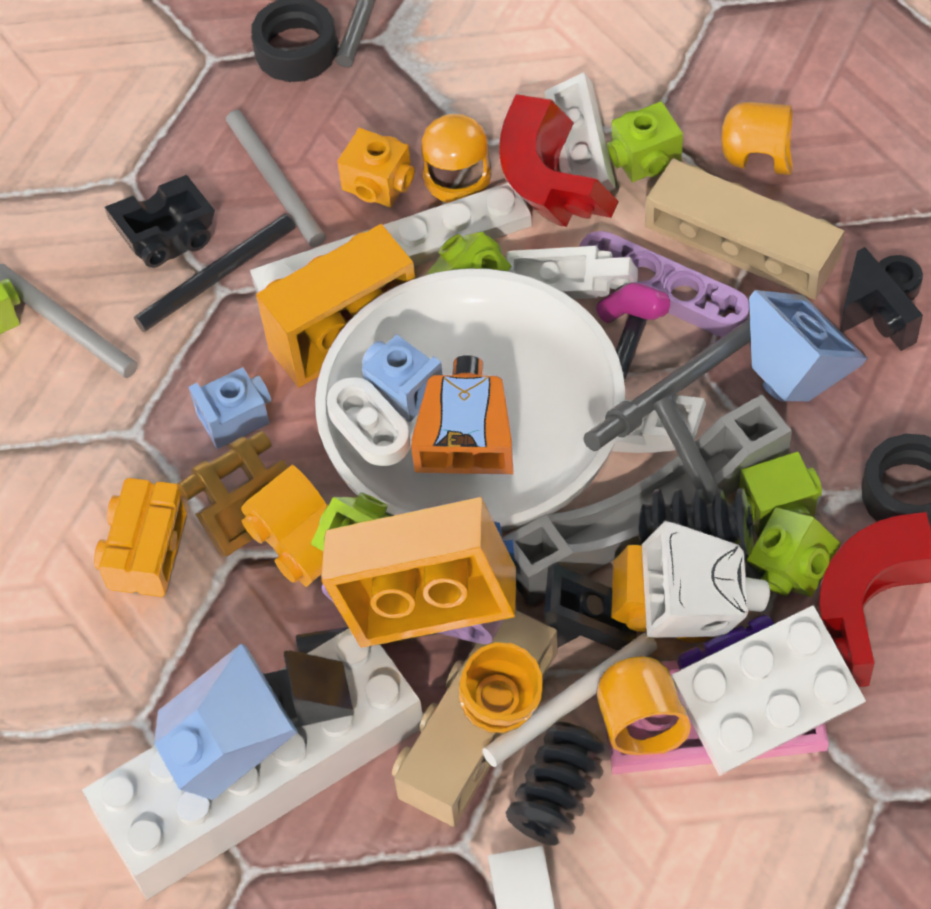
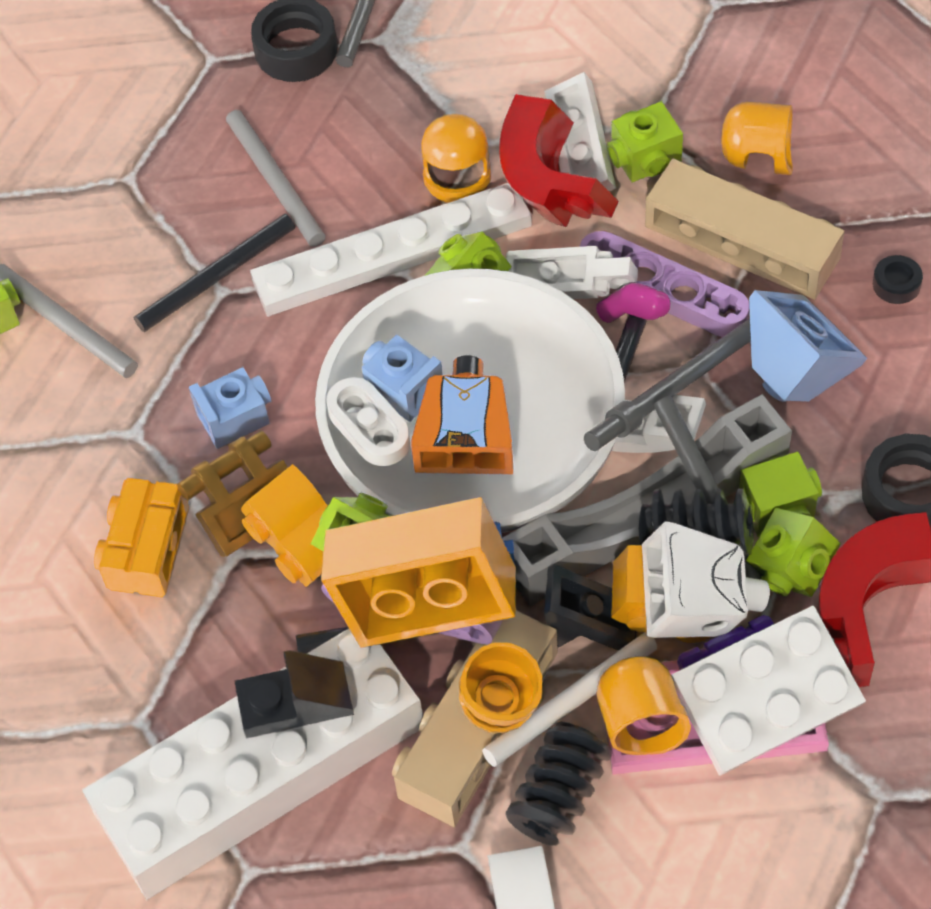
black cylinder [105,175,215,268] -> none
light blue slope [154,644,298,800] -> none
light orange brick [256,223,415,388] -> none
light orange brick [337,128,414,208] -> none
black slope [840,247,923,351] -> none

